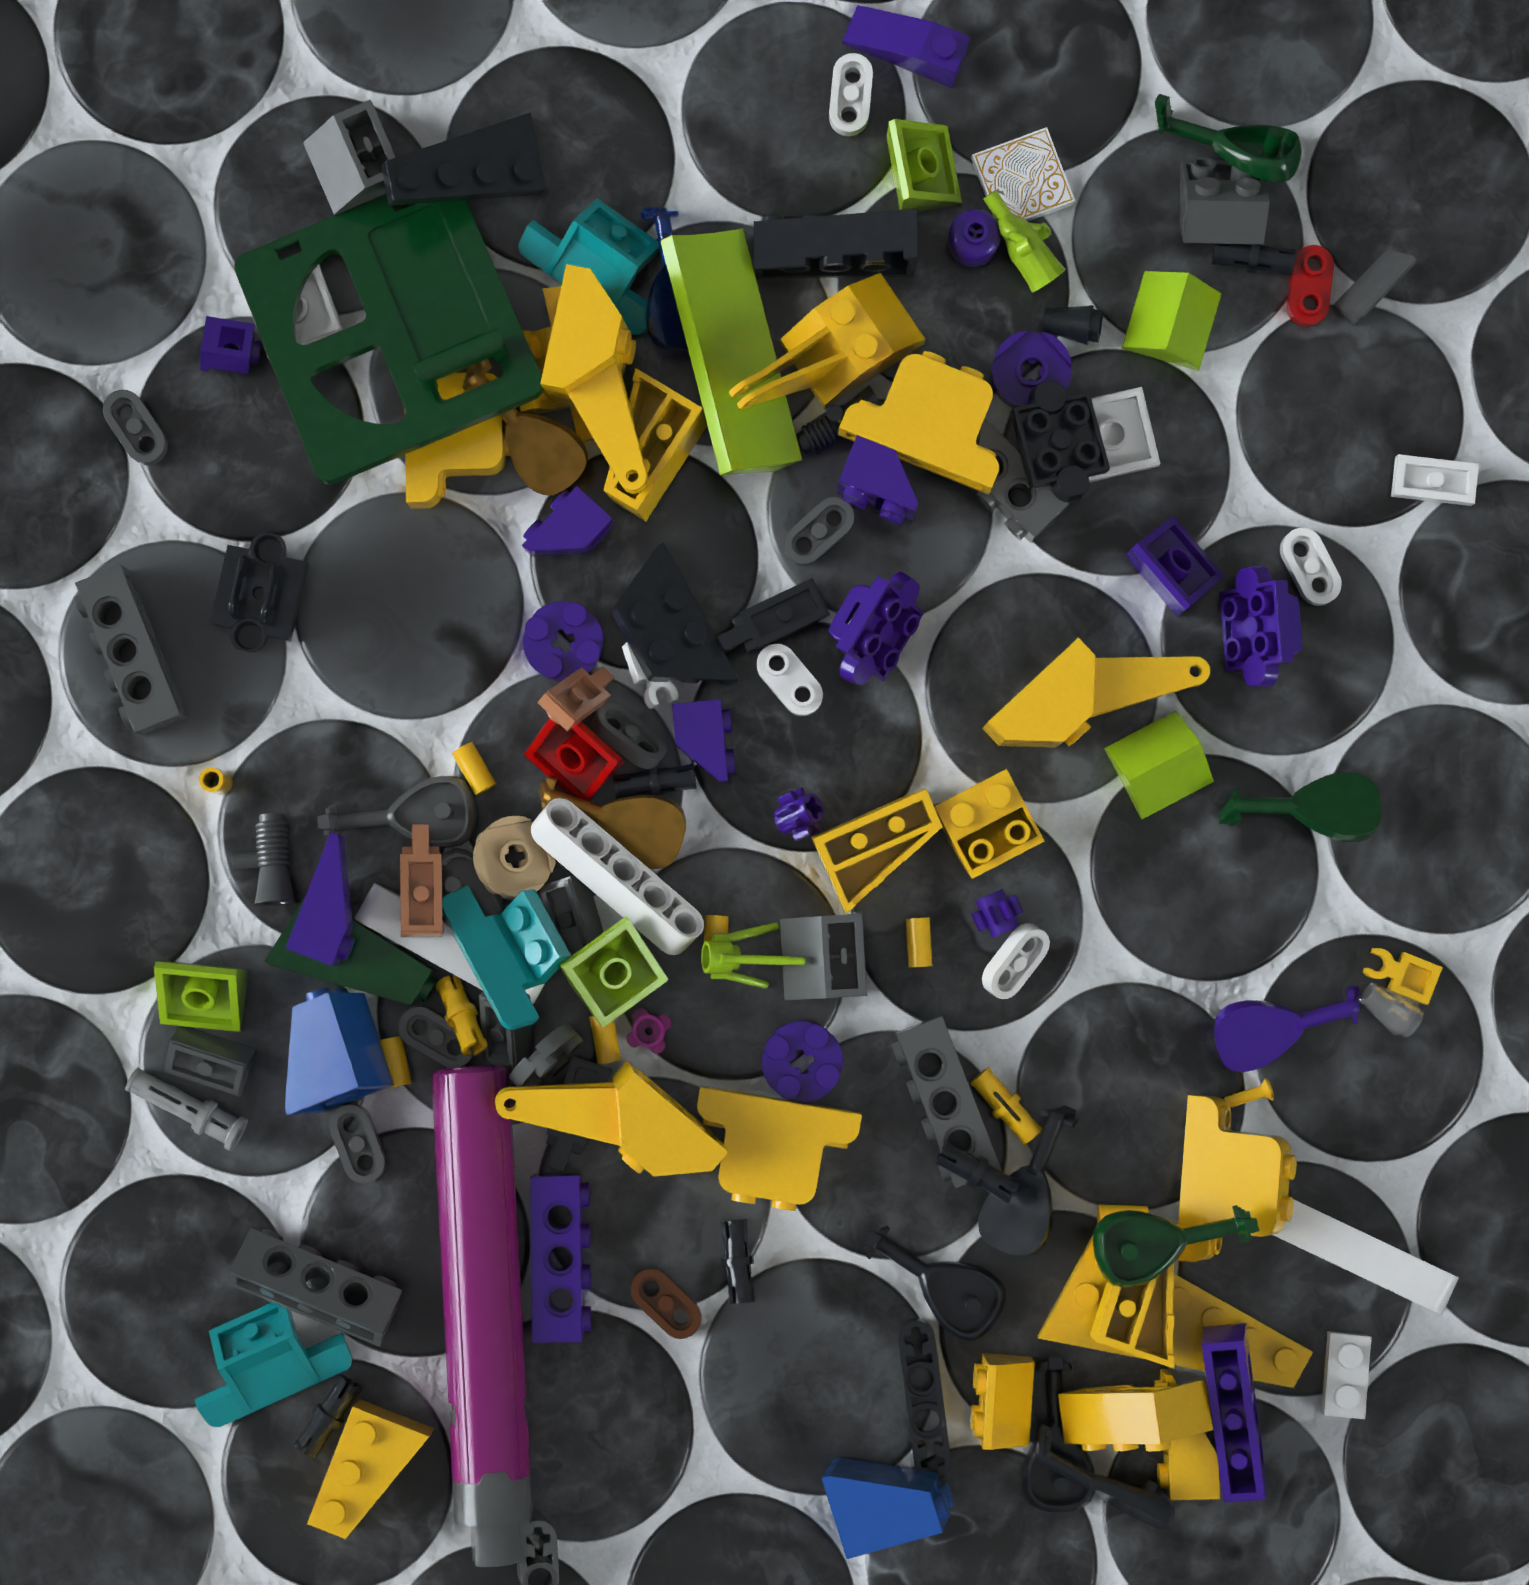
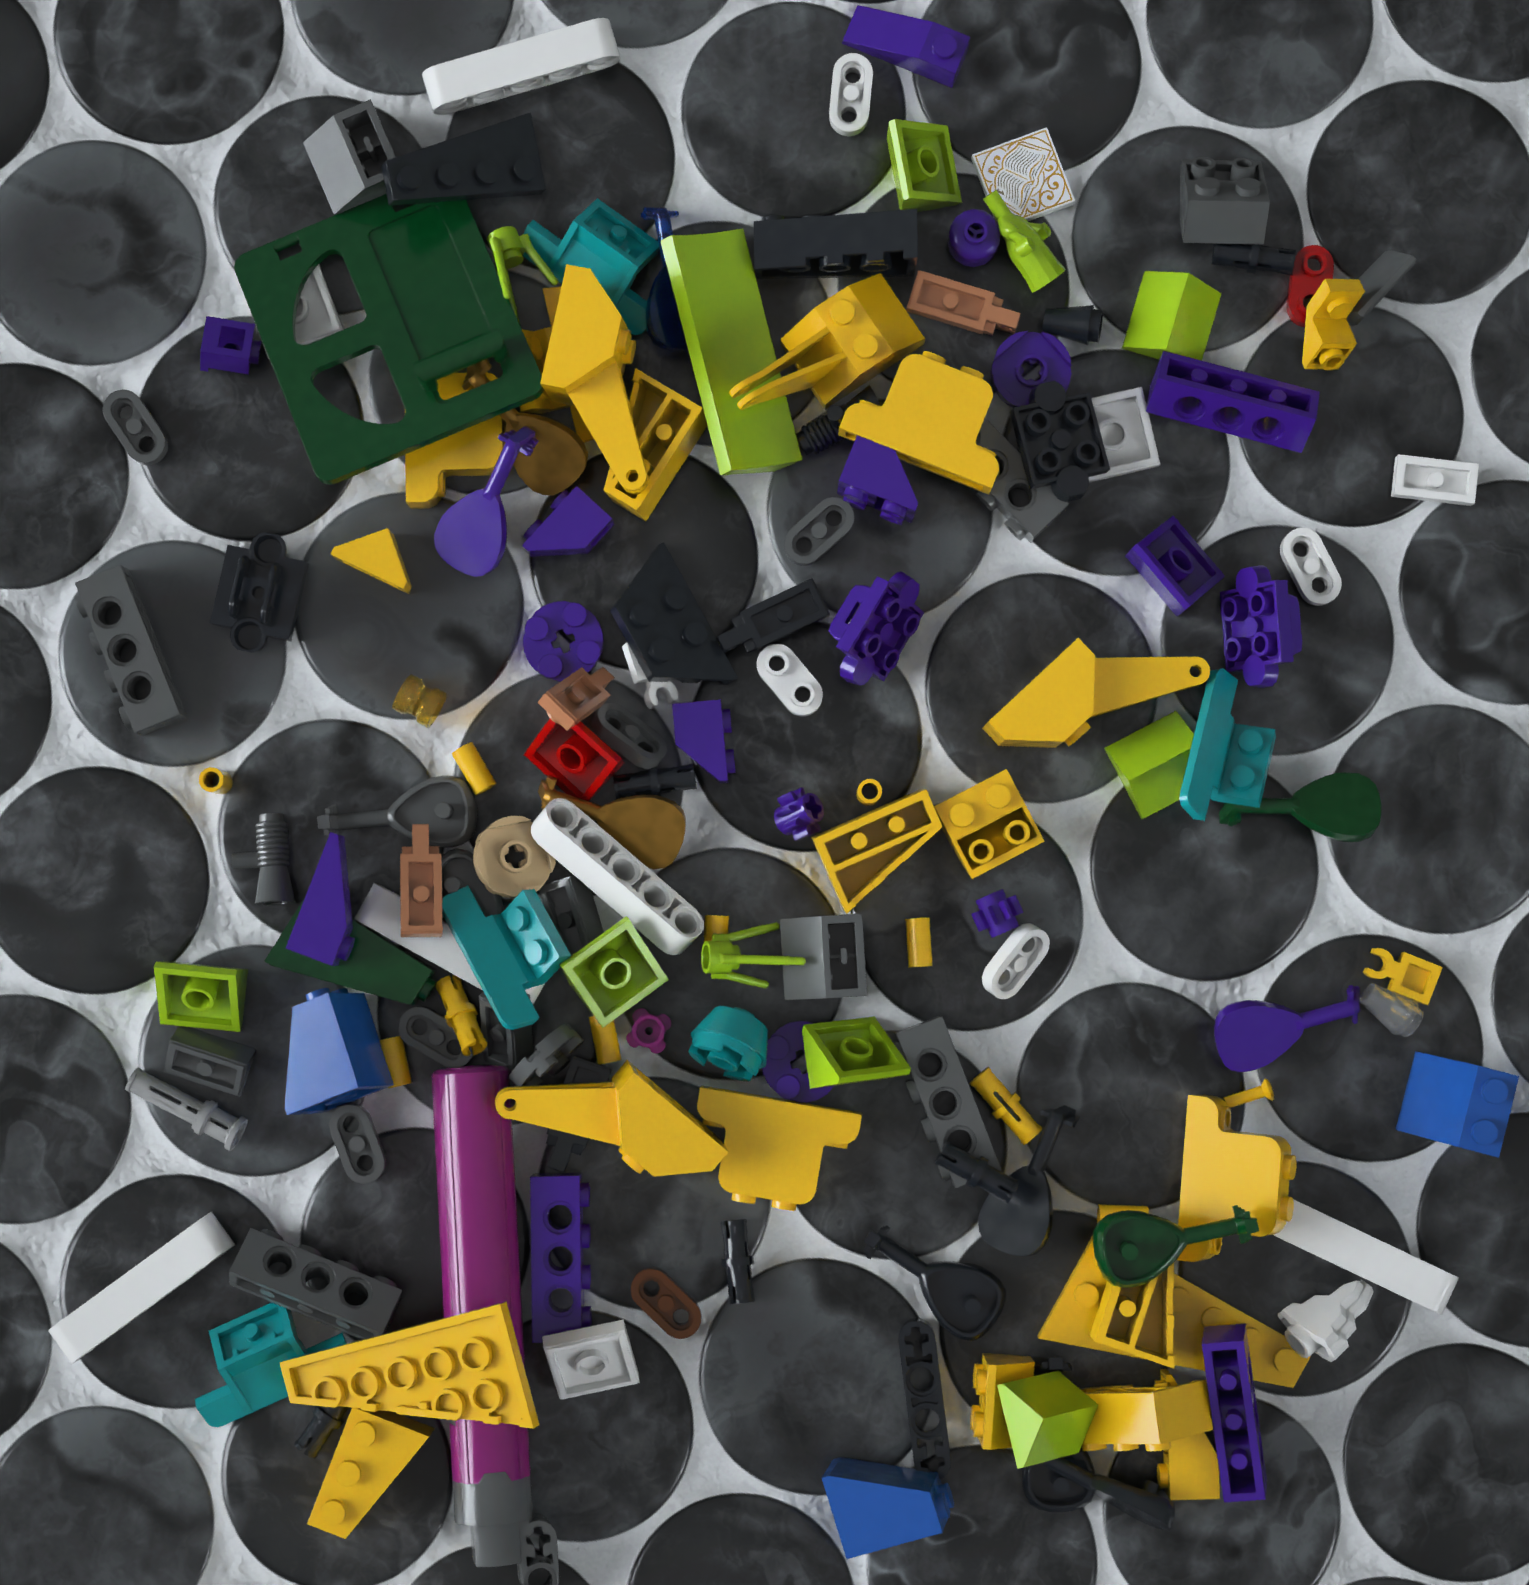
dark green piece [1155,94,1302,182] -> none
white plate [1321,1331,1371,1419] -> none
none -> white beam [48,1212,235,1364]
none -> yellow wing [280,1302,540,1429]
none -> yellow slope [330,528,412,594]
none -> clear yellow wheel [392,674,447,728]
none -> white beam [422,18,621,115]
none -> dark purple piece [434,426,539,577]
none -> lime plant [486,226,558,324]
none -> white tile [542,1319,640,1400]
none -> teal cone [688,1006,768,1082]
none -> lime slope [802,1016,911,1089]
none -> yellow piece [856,779,882,806]
none -> nougat hinge [906,270,1021,335]
none -> lime slope [997,1371,1098,1469]
none -> dark purple brick [1145,351,1320,453]
none -> teal plate [1179,669,1276,821]
none -> white rock [1278,1280,1373,1362]
none -> yellow slope [1302,279,1365,370]
none -> blue slope [1395,1051,1519,1158]

